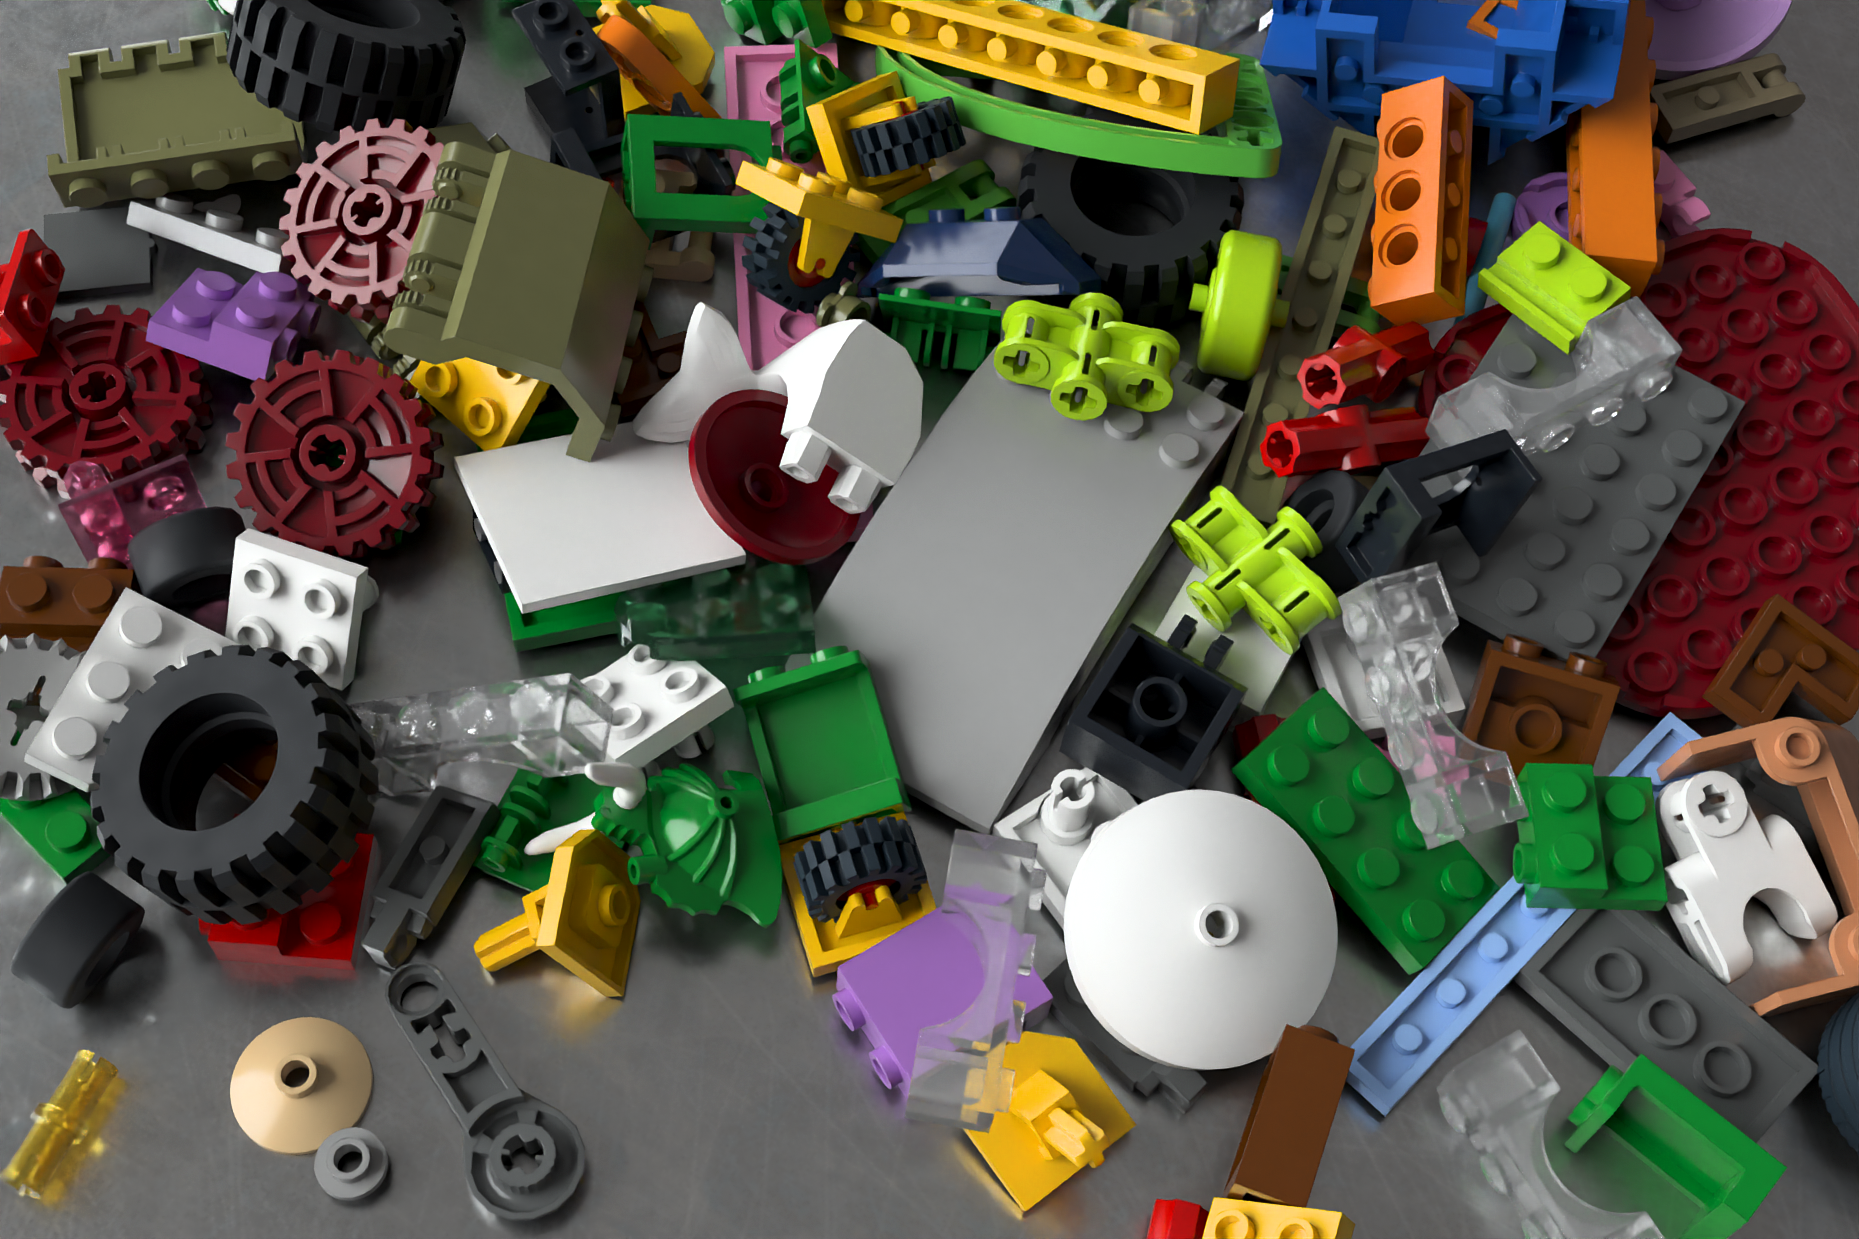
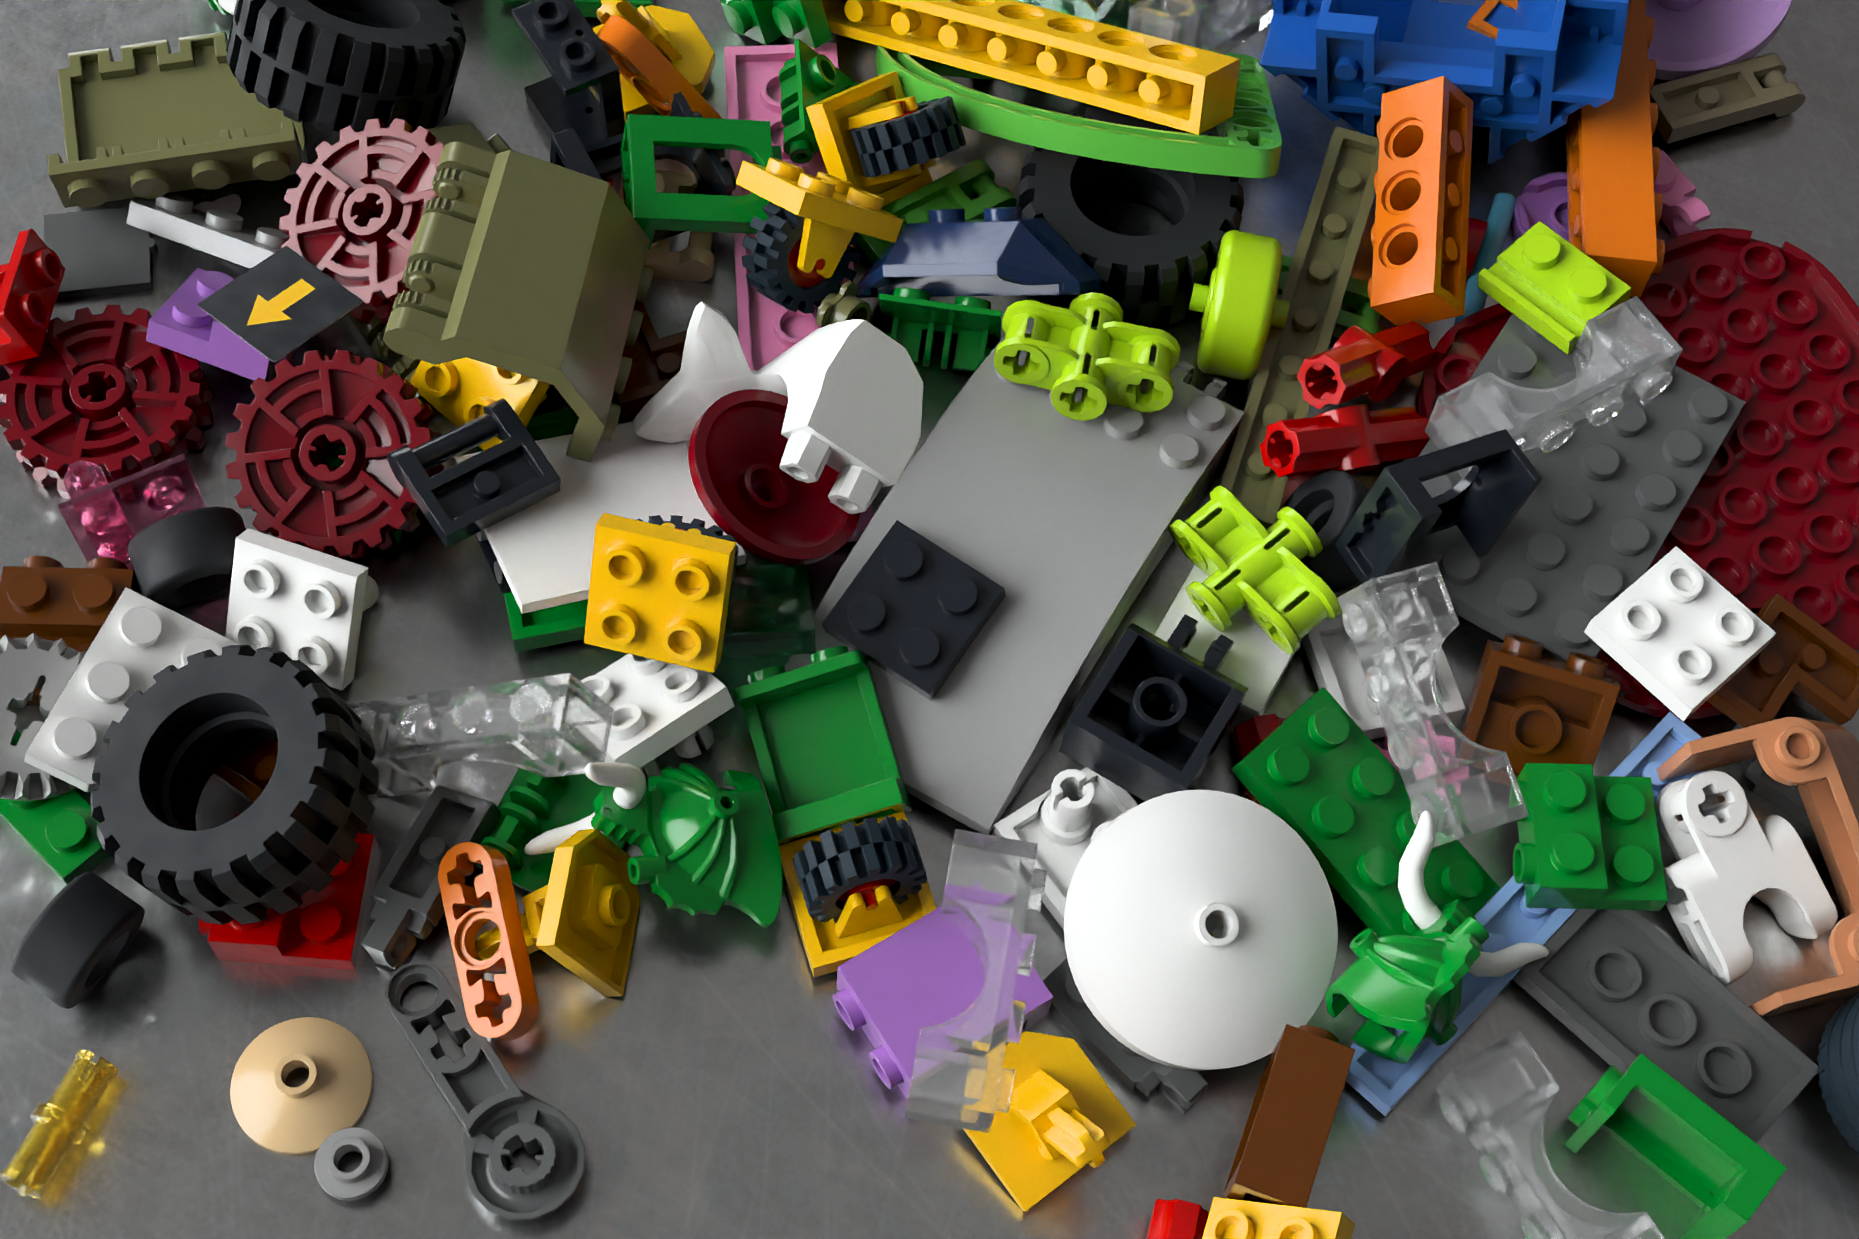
none -> black sticker [198,246,362,362]
none -> black plate [387,398,561,548]
none -> orange beam [438,842,539,1040]
none -> yellow plate [584,513,739,673]
none -> black plate [822,520,1006,701]
none -> green helmet [1325,810,1549,1064]
none -> white plate [1584,546,1776,722]

